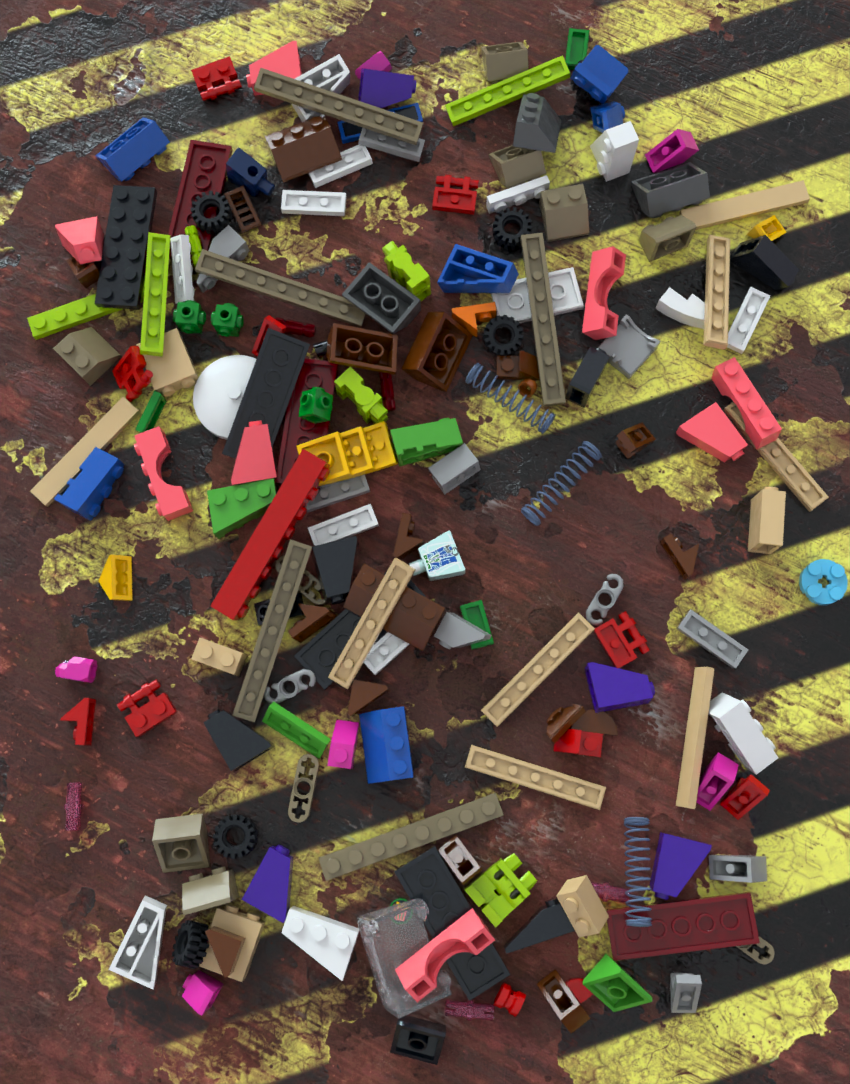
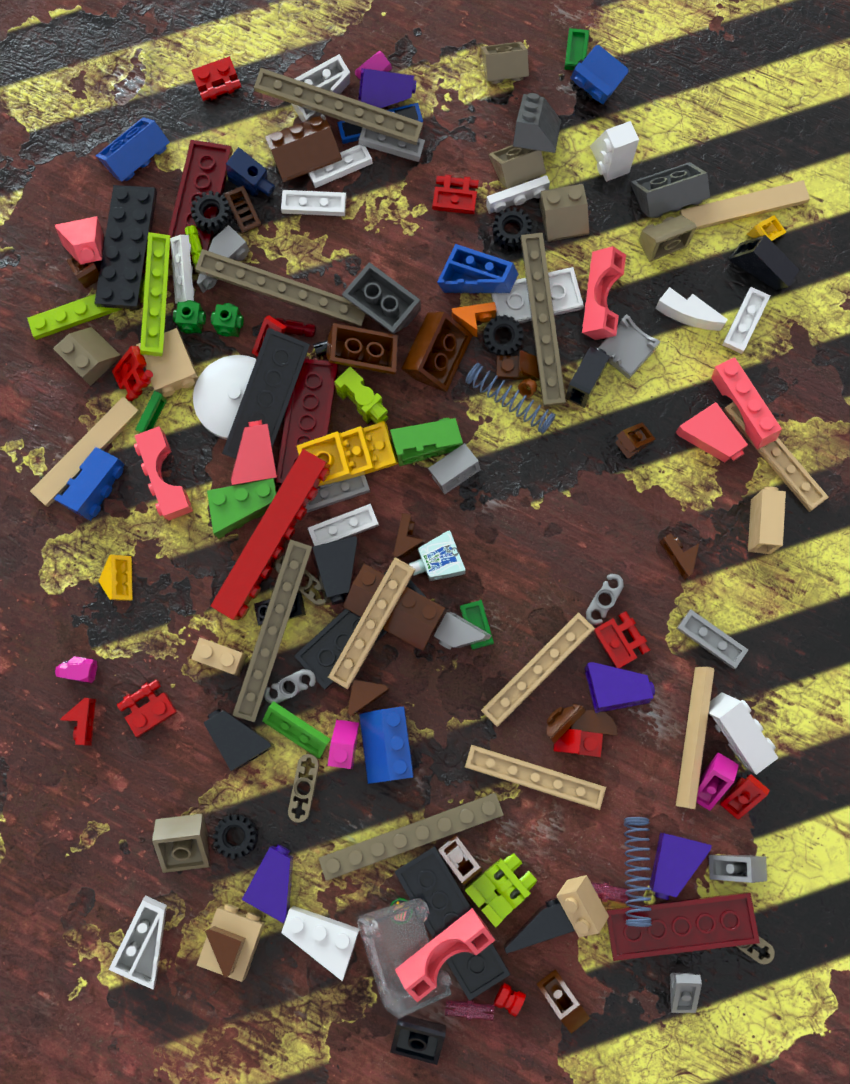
clear pink pin [64,782,83,831] -> none
black tyre [172,920,209,969] -> none
dark tan slope [182,866,240,916] -> none
dark pink slope [182,970,223,1016] -> none
coral slope [246,41,302,96] -> none
reddish brown slope [288,603,337,643] -> none
green brick [298,387,333,424] -> none
white plate [364,632,410,675] -> none
dark red axle [379,372,396,412] -> none
lime hips [382,241,431,301] -> none
lime plate [445,55,571,127] -> none
sand blue piece [521,441,602,526] -> none
red tile [565,978,593,1004] -> none
bright green slope [583,954,652,1012] -> none
blue slope [590,101,625,133] -> none
dark pink slope [645,129,699,173] -> none
tan tile [703,235,730,350] -> none
medium azure plate [799,559,848,605] -> none

